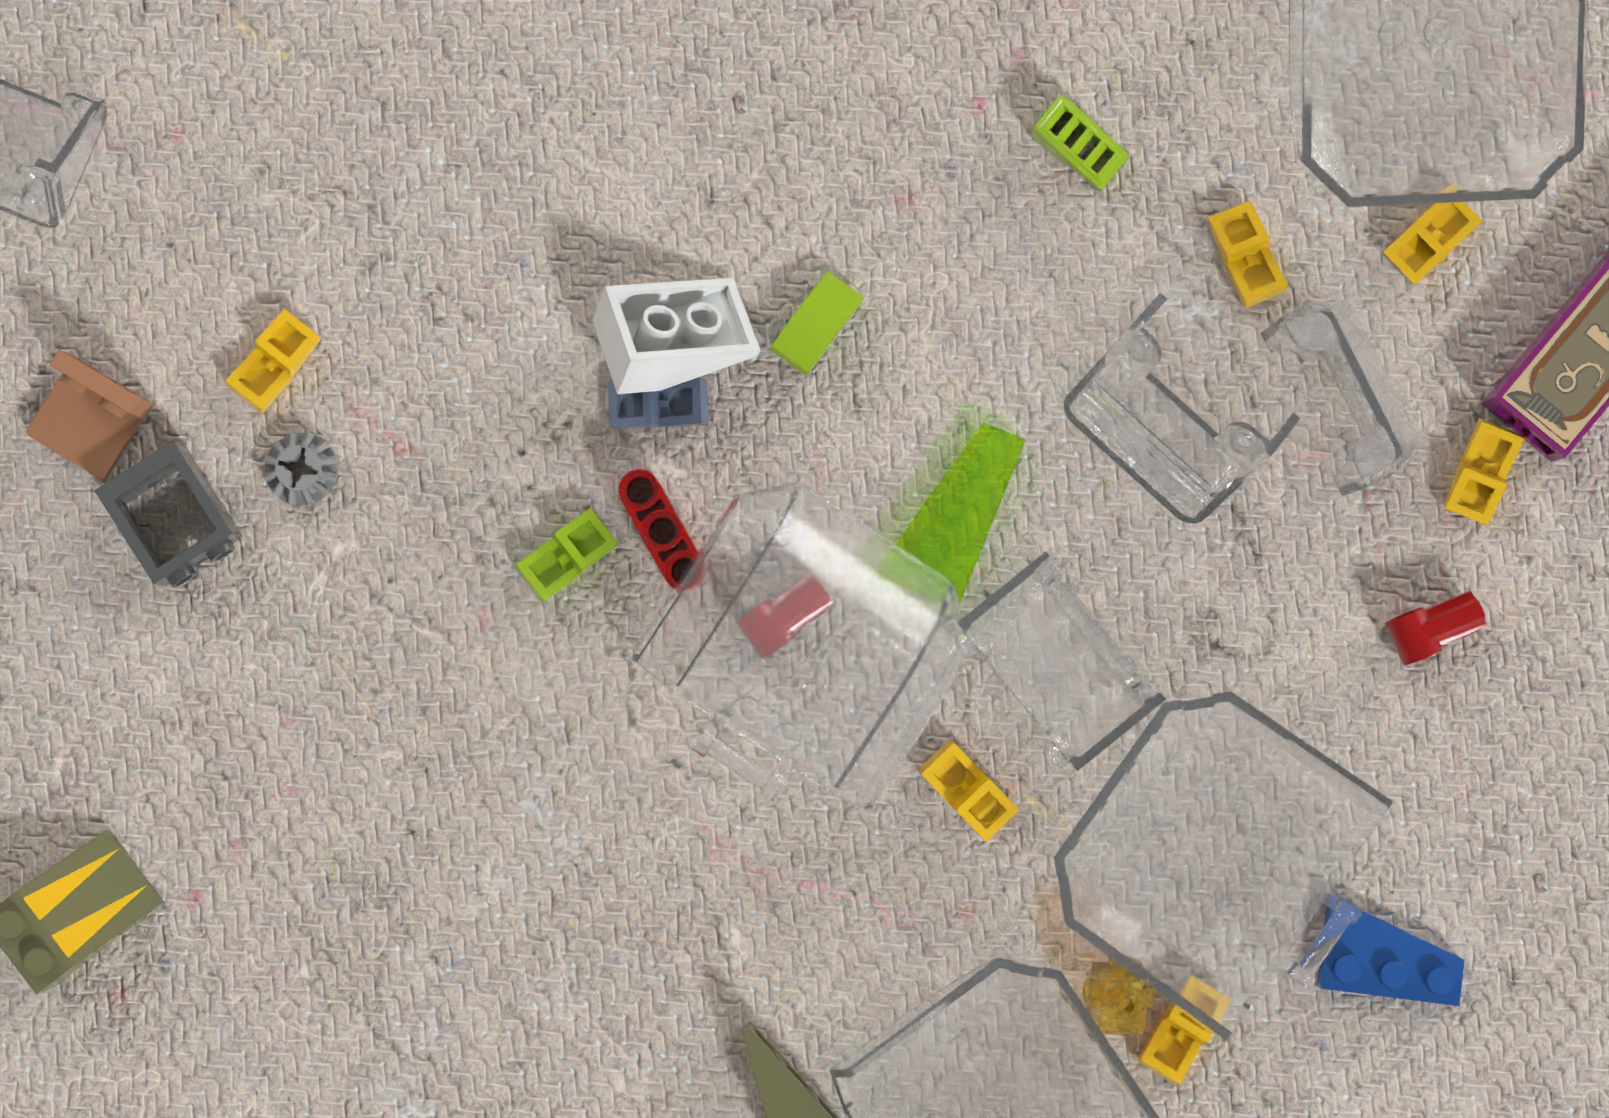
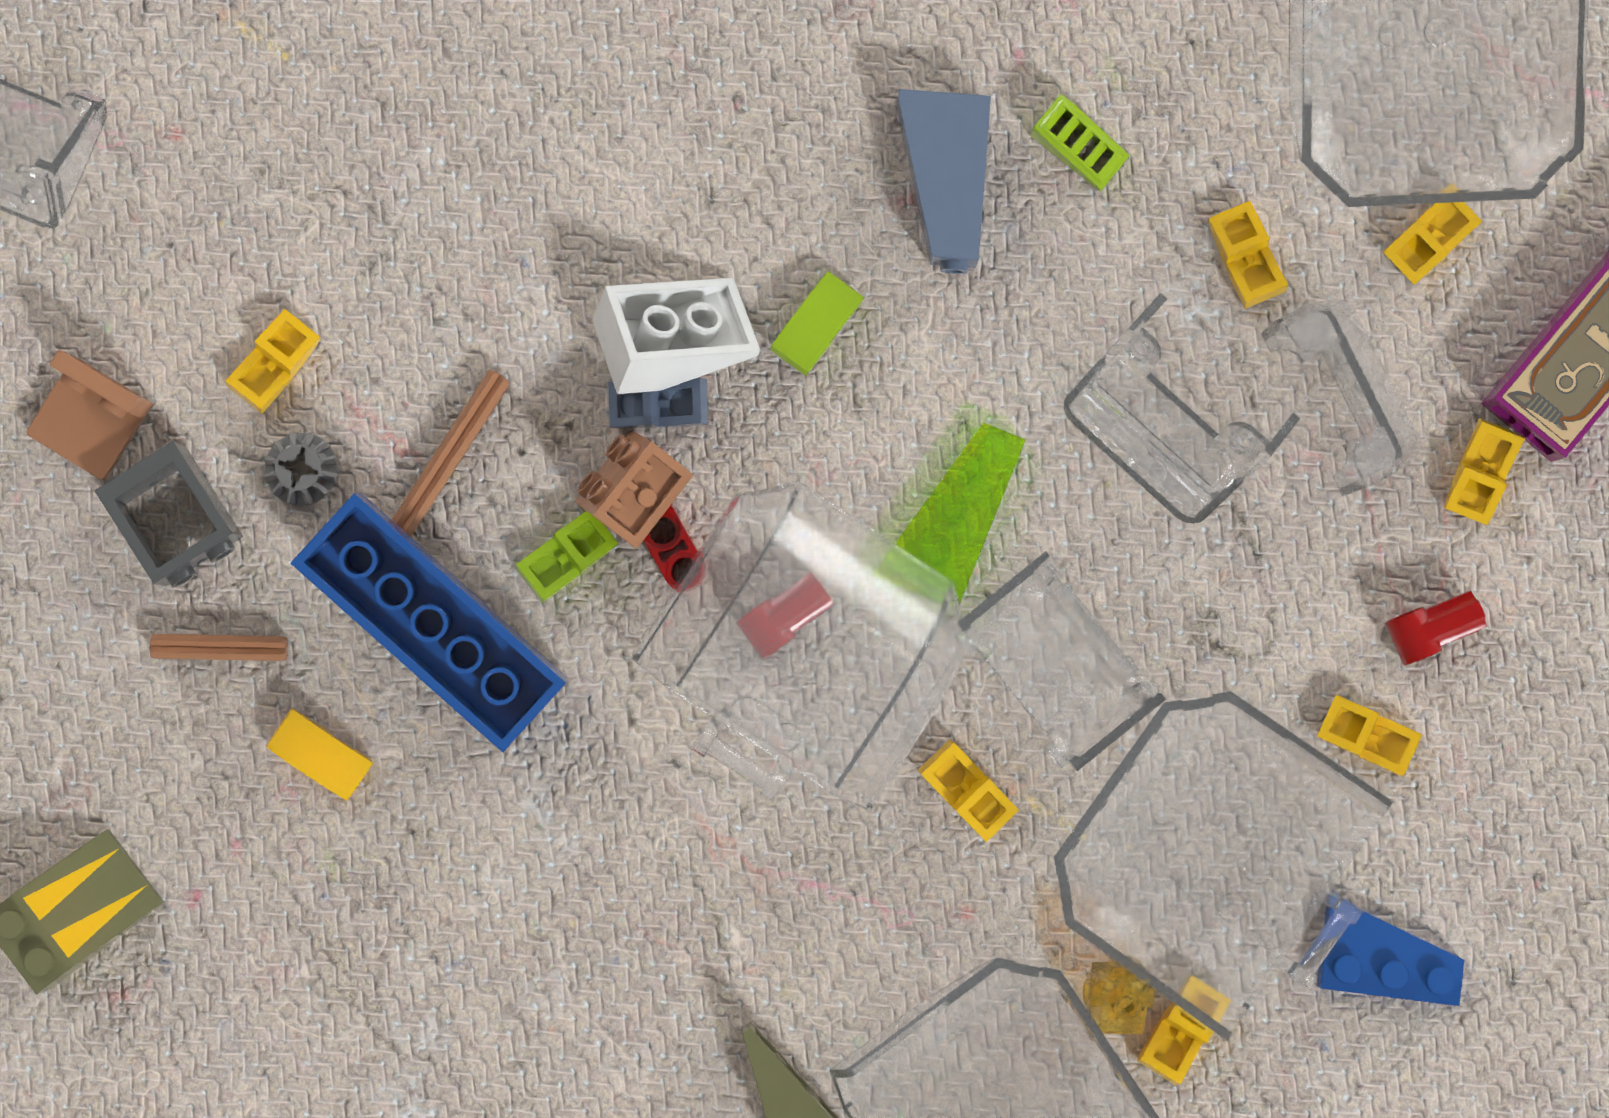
none -> nougat axle [149,634,289,661]
none -> yellow slope [266,707,373,801]
none -> blue brick [290,492,568,753]
none -> nougat axle [392,370,509,537]
none -> nougat bracket [575,430,694,549]
none -> sand blue slope [897,89,991,274]
none -> yellow slope [1317,695,1423,777]

